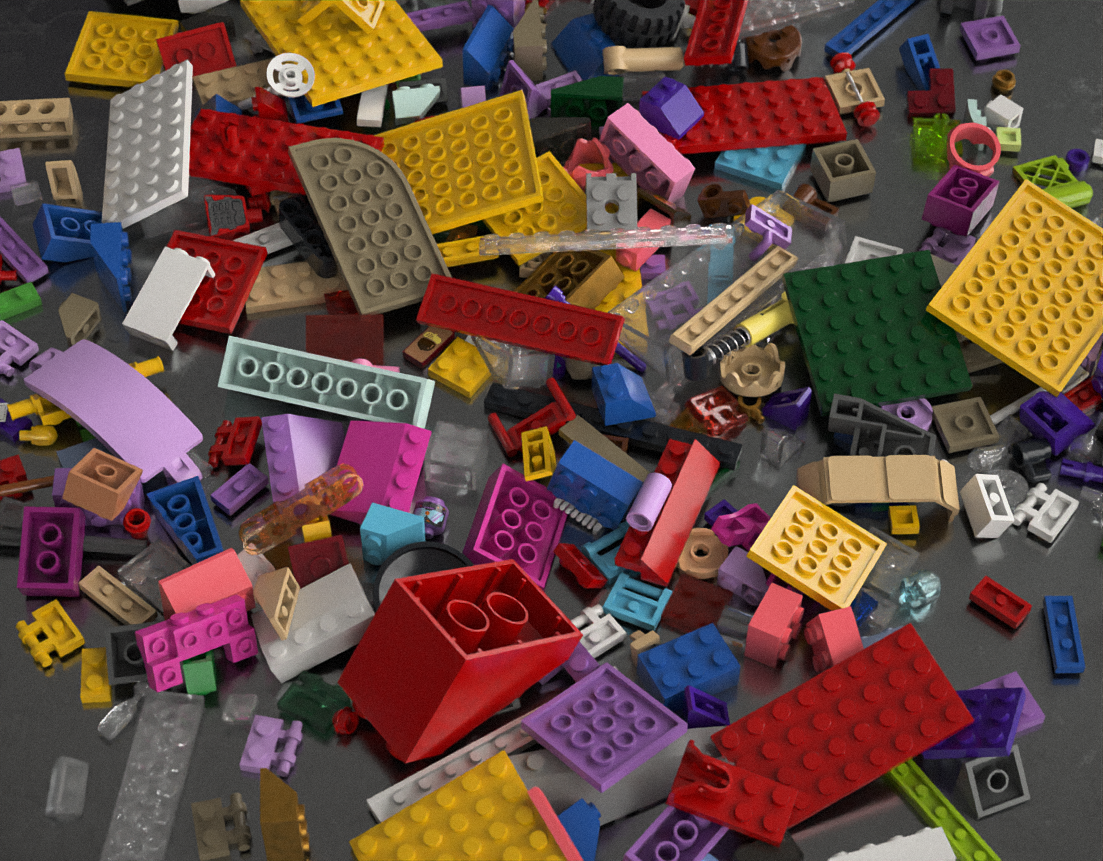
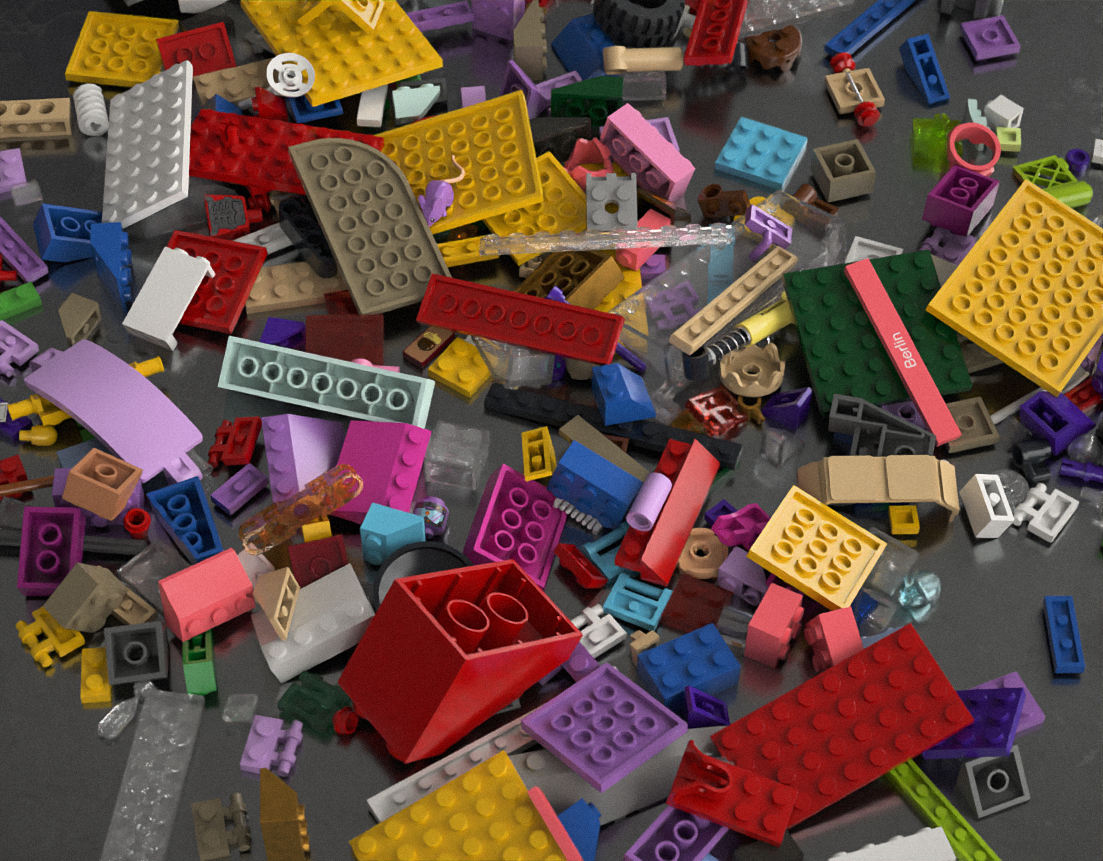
tan slope [46,160,83,208] -> none
clear slope [46,756,89,818] -> none
dark pink bracket [135,594,258,693] -> none
blue slope [463,5,514,90] -> none
red plate [487,378,576,457] -> none
dark purple slope [639,77,704,140] -> none
red plate [641,77,847,154] -> none
dark red plate [906,68,956,116] -> none
clear cone [967,444,1008,474] -> none
red plate [969,576,1033,629] -> none
pearl gold plate [992,70,1016,91] -> none
none -> dark tan brick [43,563,128,633]
none -> white piece [73,84,109,136]
none -> dark purple slope [259,317,308,349]
none -> medium lavender animal [418,155,465,227]
none -> coral tile [844,258,962,447]

